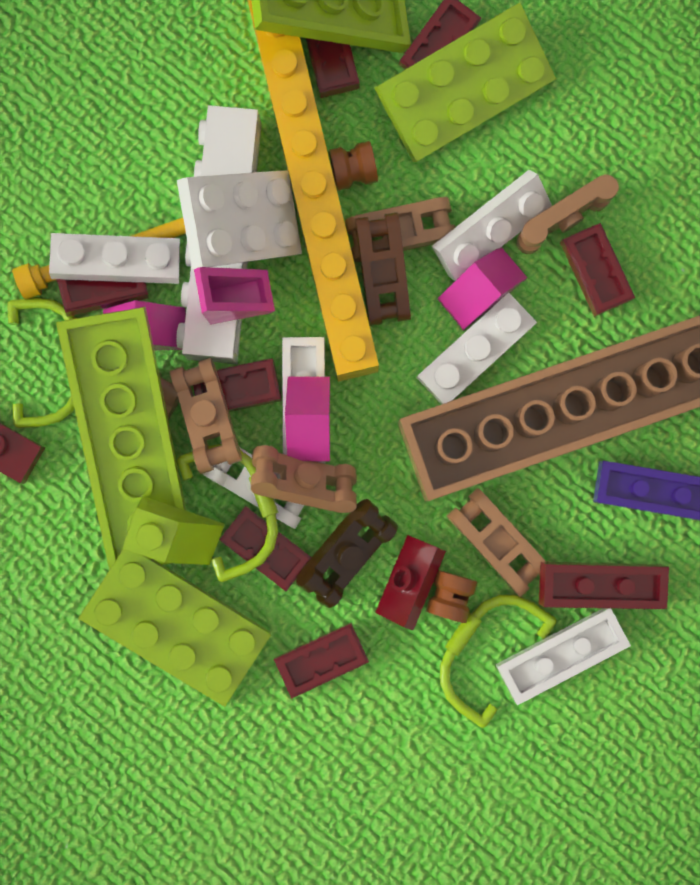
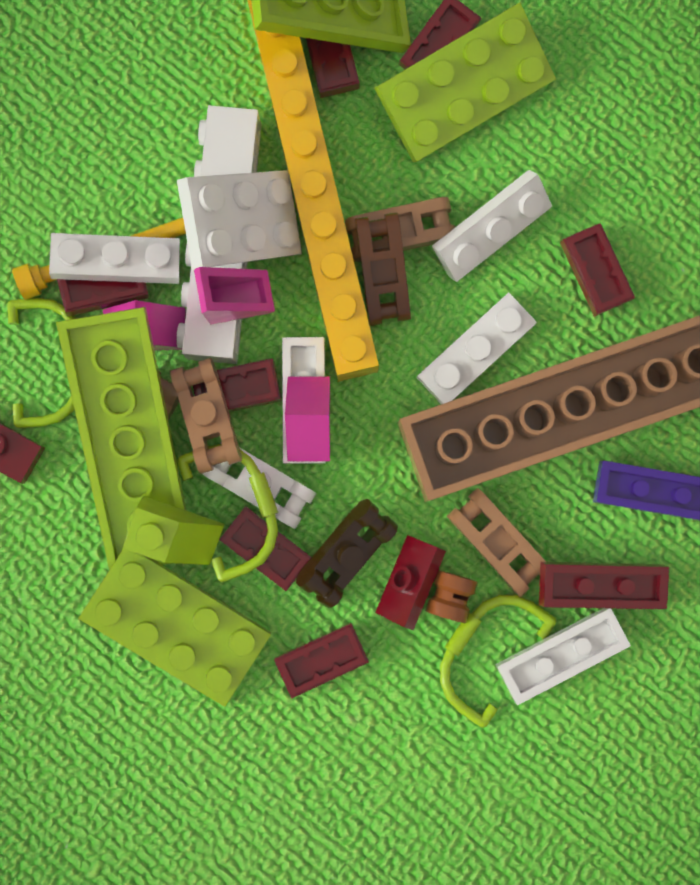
medium nougat plate [250,445,357,513] -> none
dark orange wheel [329,141,378,191] -> none
dark pink slope [437,247,527,331] -> none
medium nougat plate [516,175,619,254] -> none

